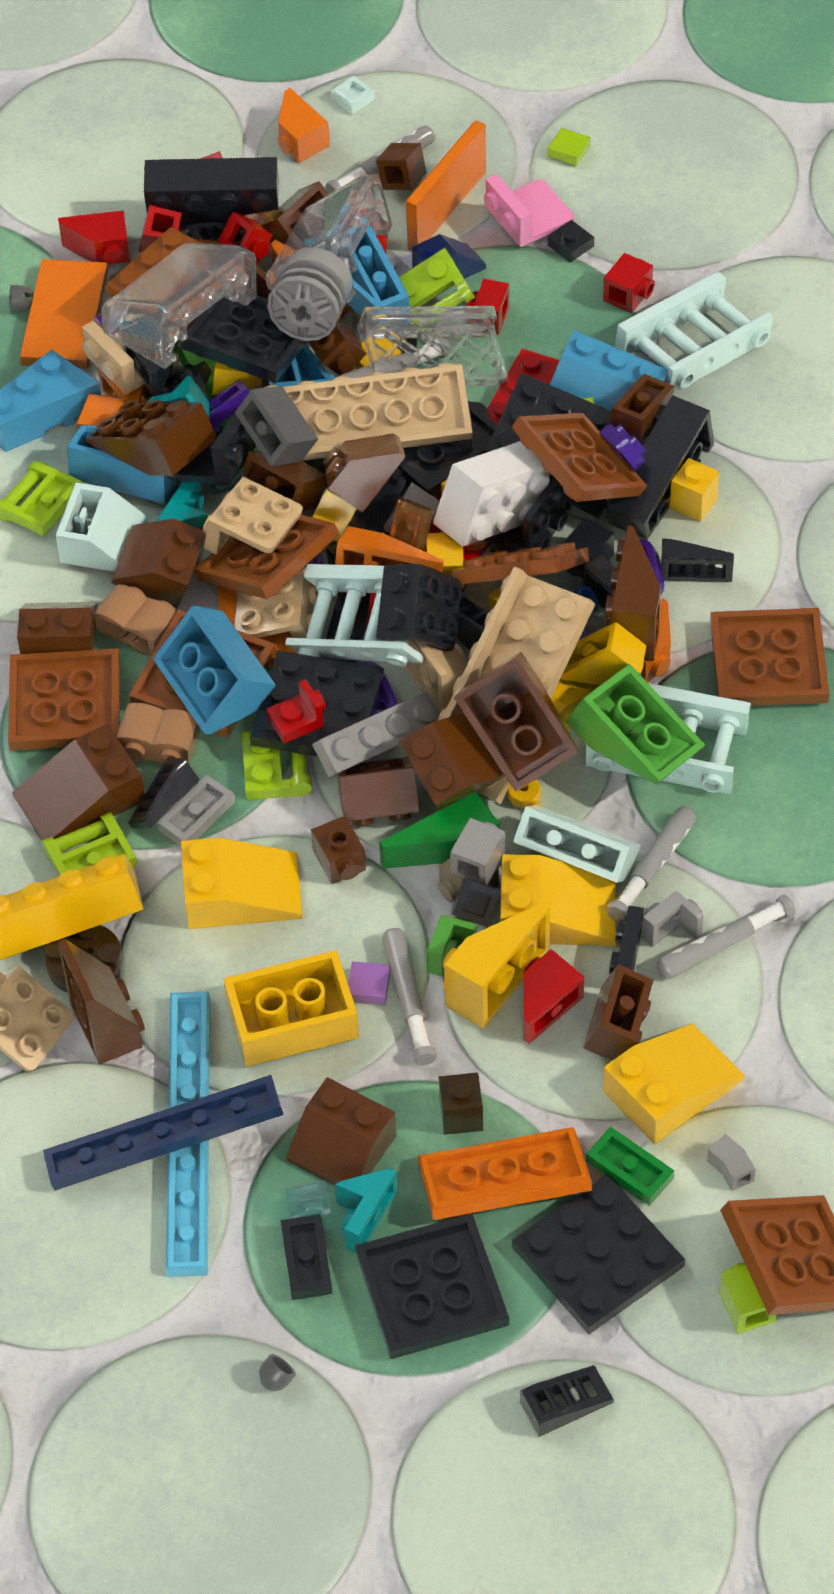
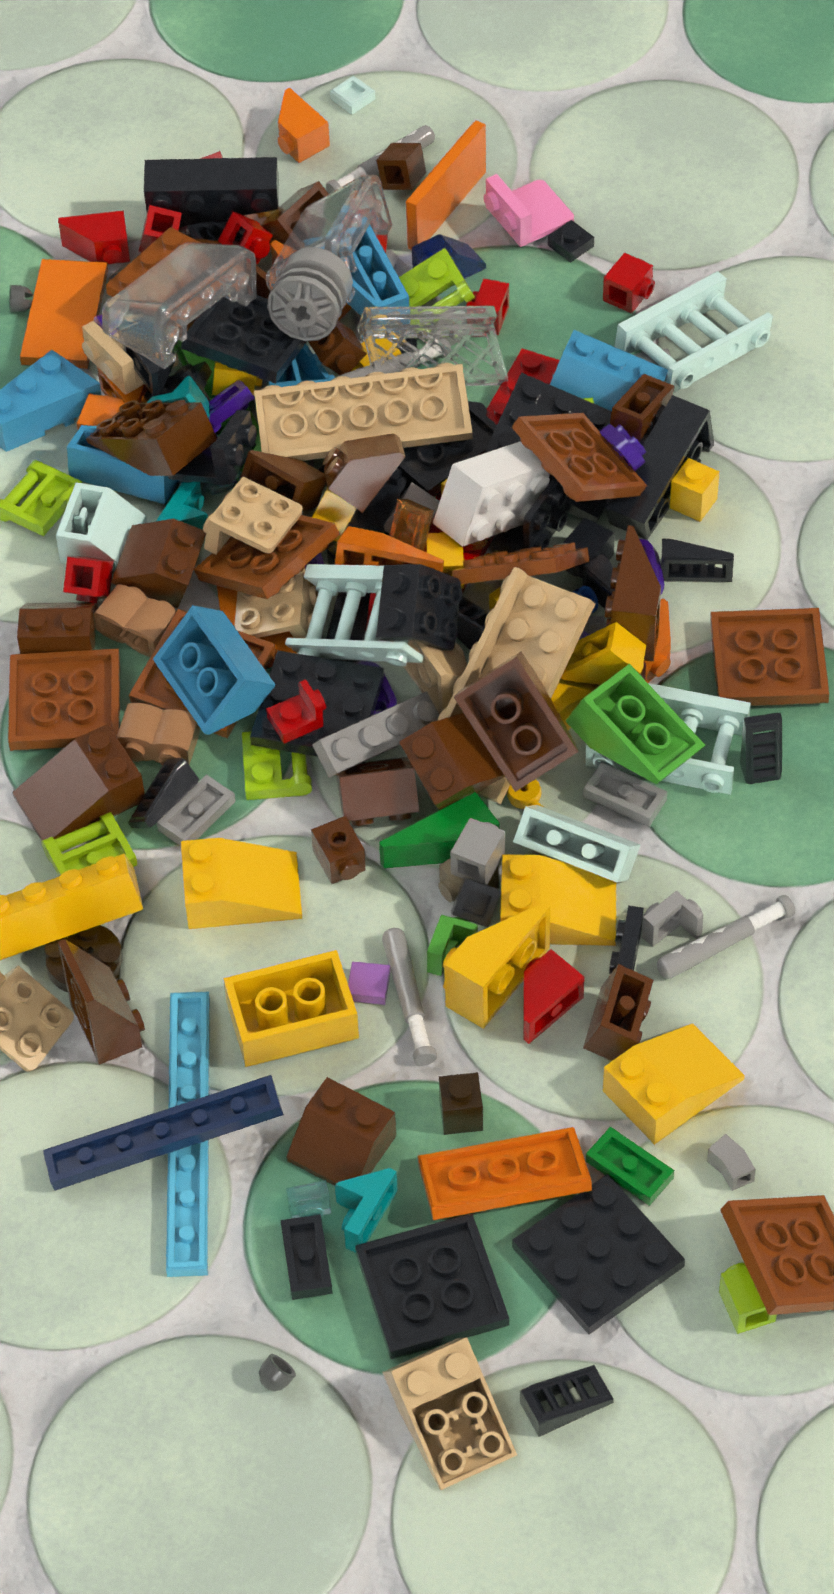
dark grey brick [235,386,318,467] -> none
lime tile [547,127,591,166] -> none
light grey piece [607,806,696,921] -> none
none -> red brick [63,556,114,603]
none -> tan slope [382,1337,517,1490]
none -> light grey plate [583,762,667,827]
none -> black slope [740,712,782,784]

